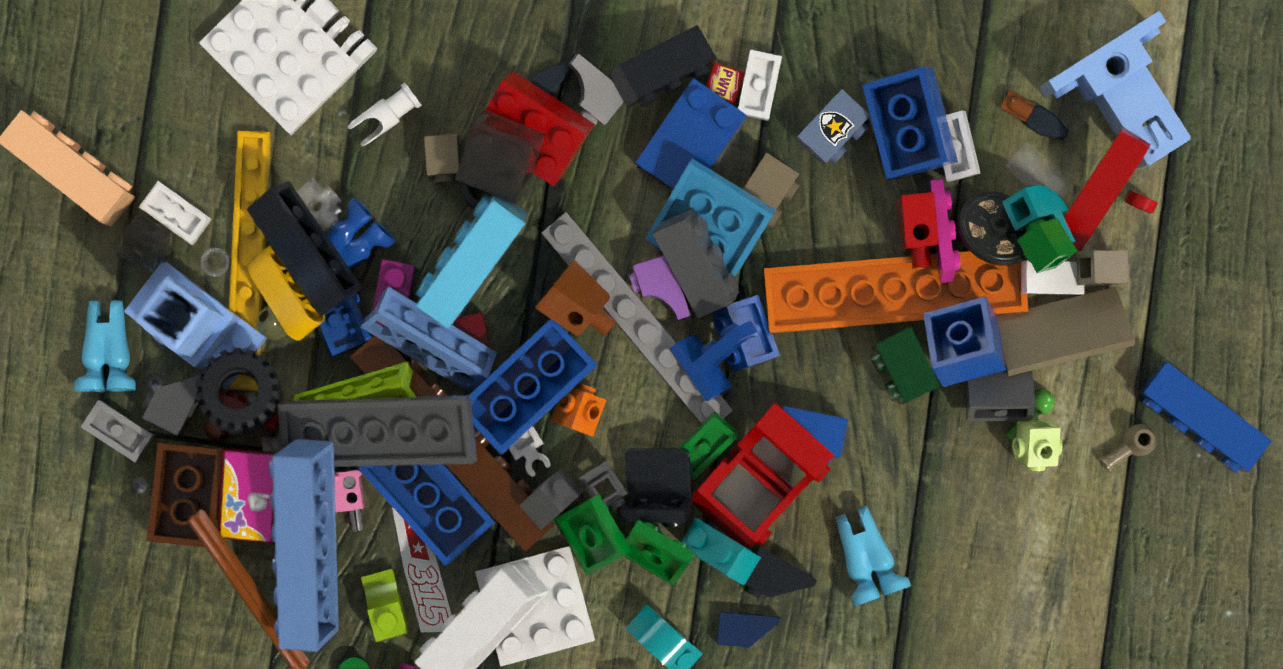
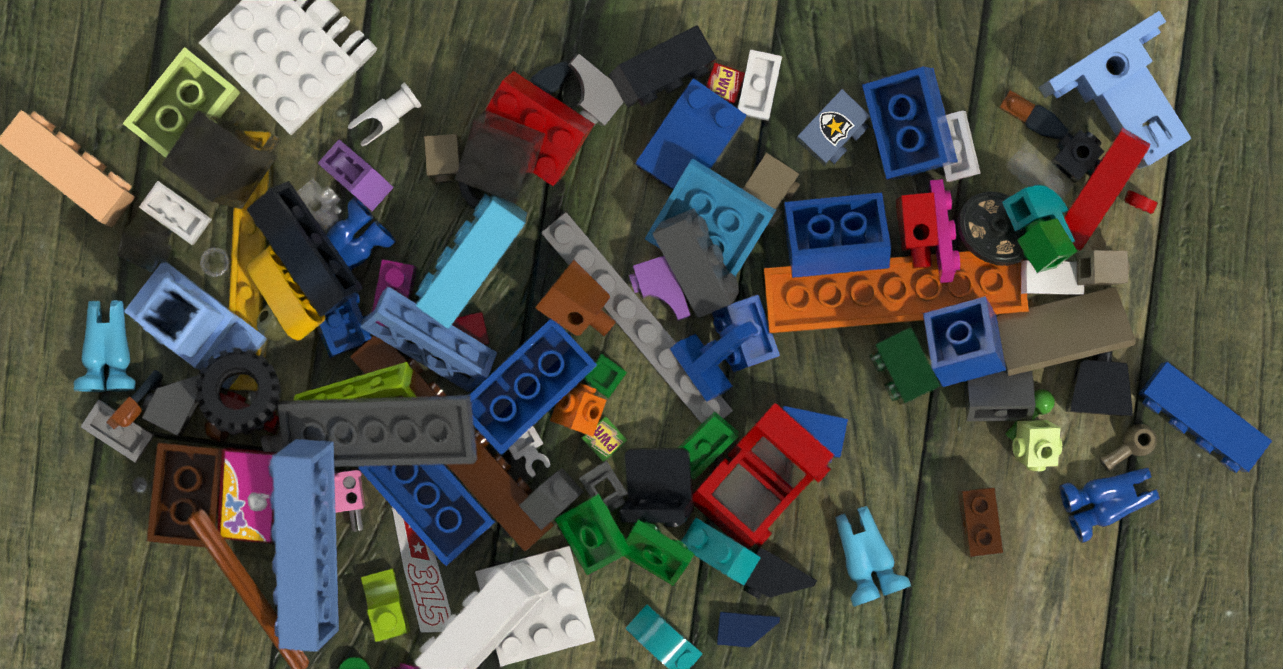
none -> dark orange piece [106,370,163,430]
none -> yellowish green brick [123,47,241,168]
none -> clear smoke container [161,109,280,209]
none -> medium lavender arch [318,140,394,211]
none -> green tile [582,354,627,399]
none -> tile [582,416,627,462]
none -> blue brick [784,193,891,278]
none -> reddish brown brick [958,487,1003,557]
none -> black brick [1050,130,1105,183]
none -> blue piece [1059,467,1160,543]
none -> black torso [1065,351,1133,416]

